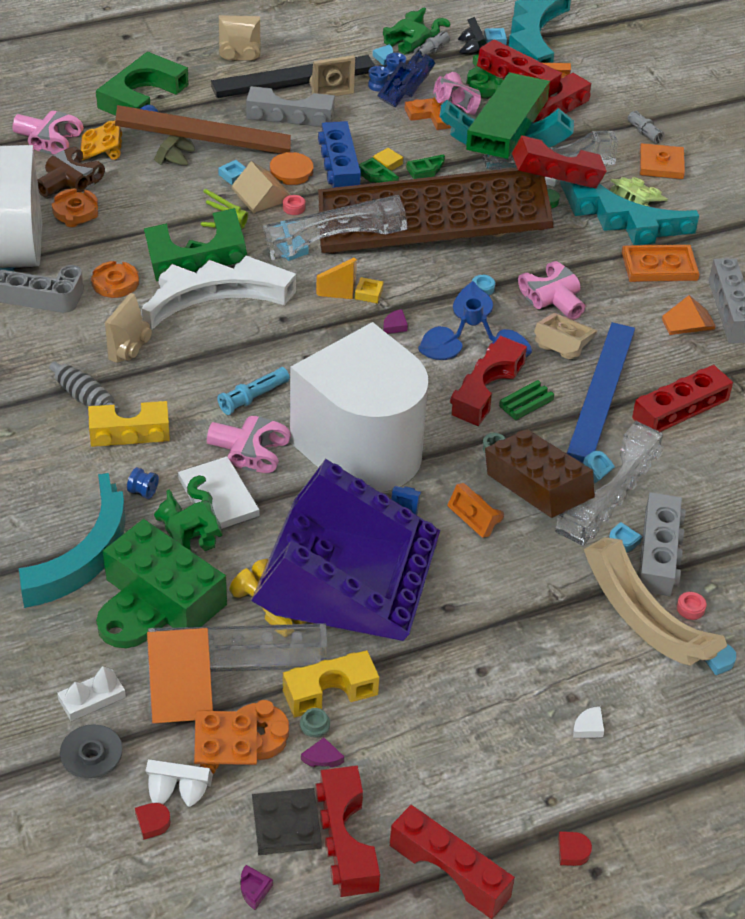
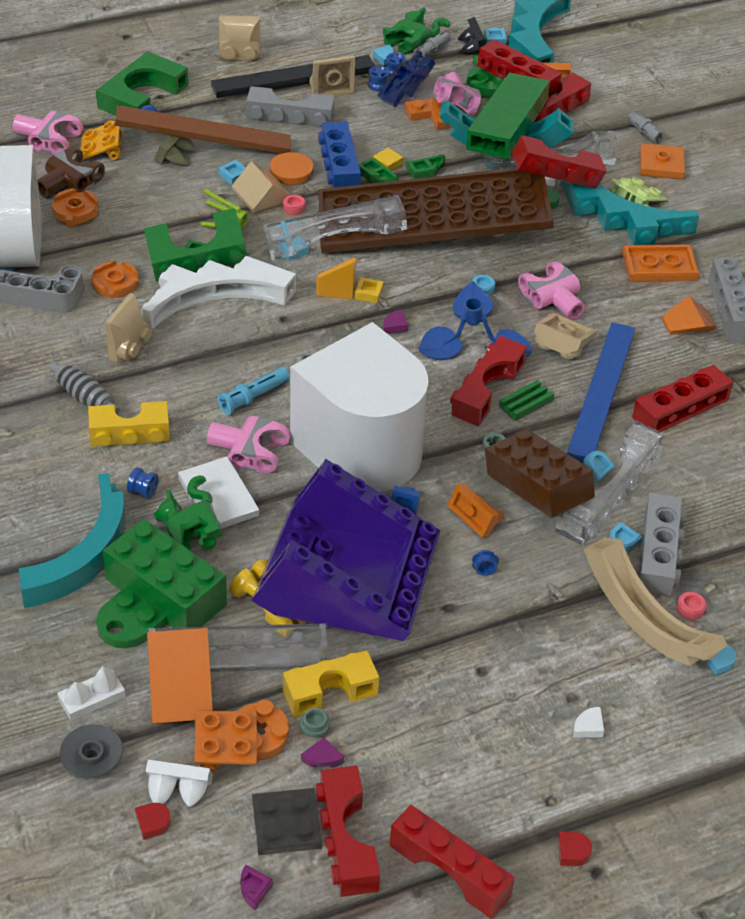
none -> blue plate [472,550,499,576]

